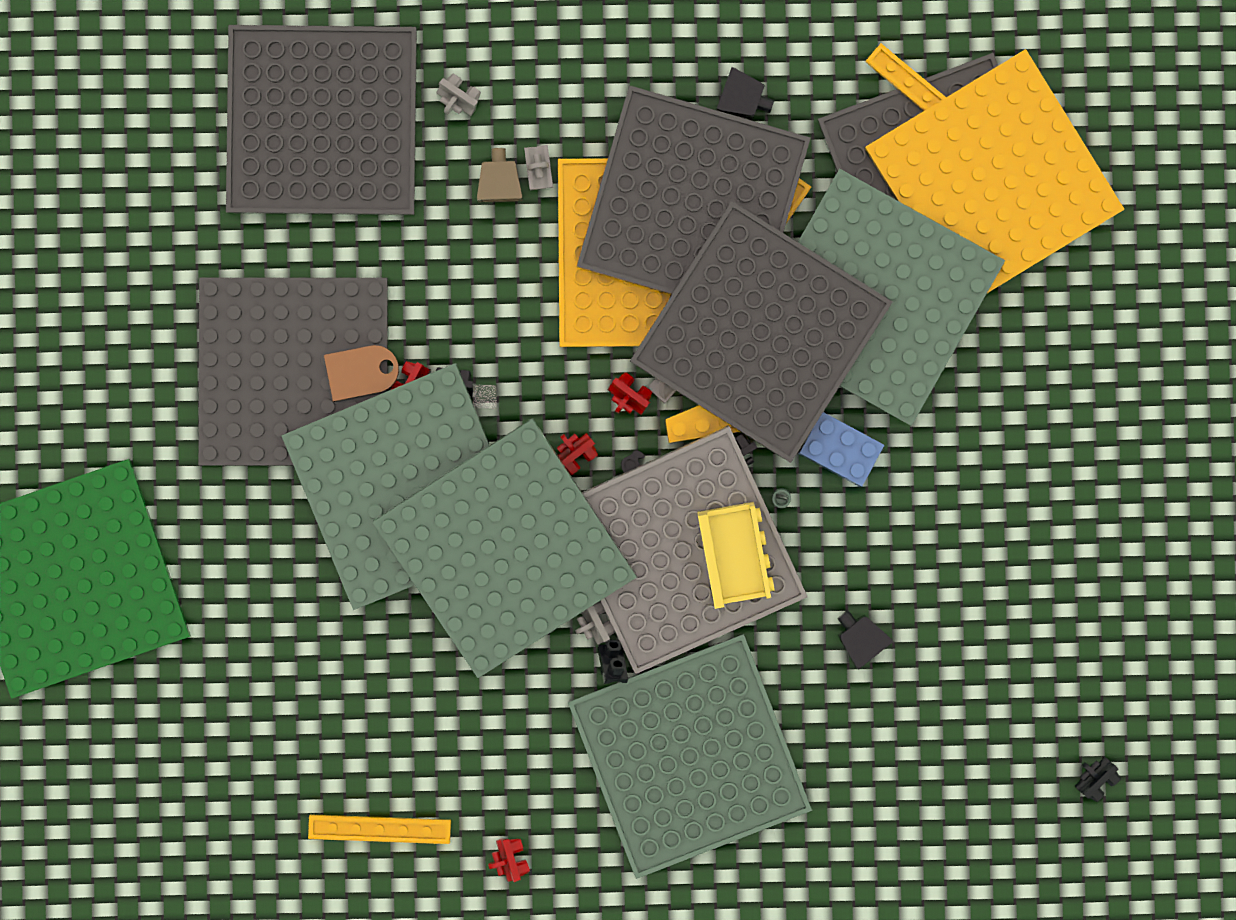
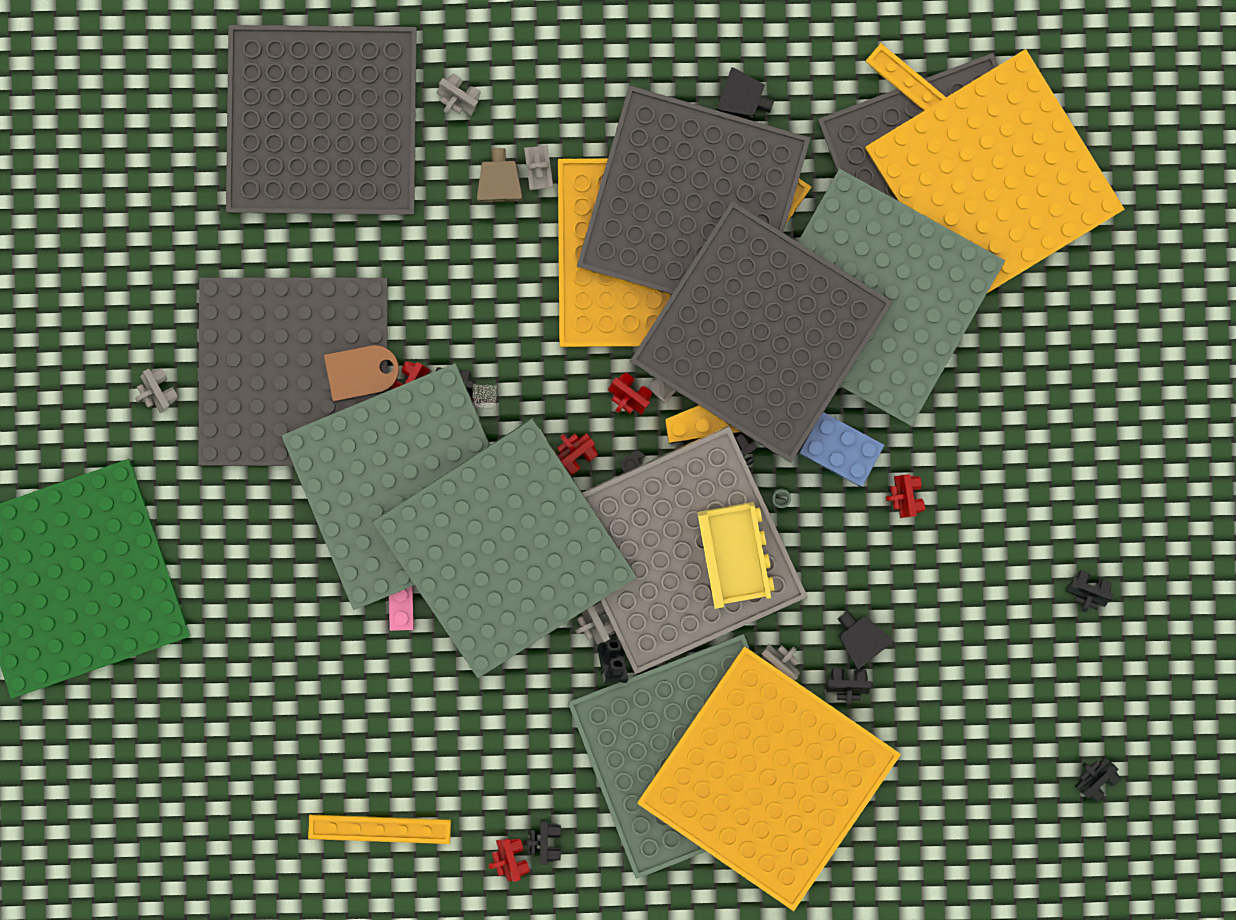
none -> light grey hips [135,368,178,413]
none -> bright pink plate [389,586,414,630]
none -> black hips [523,819,561,865]
none -> yellow plate [637,646,901,911]
none -> light grey hips [761,644,800,681]
none -> black hips [826,668,871,707]
none -> red hips [885,474,925,518]
none -> black hips [1065,570,1114,613]

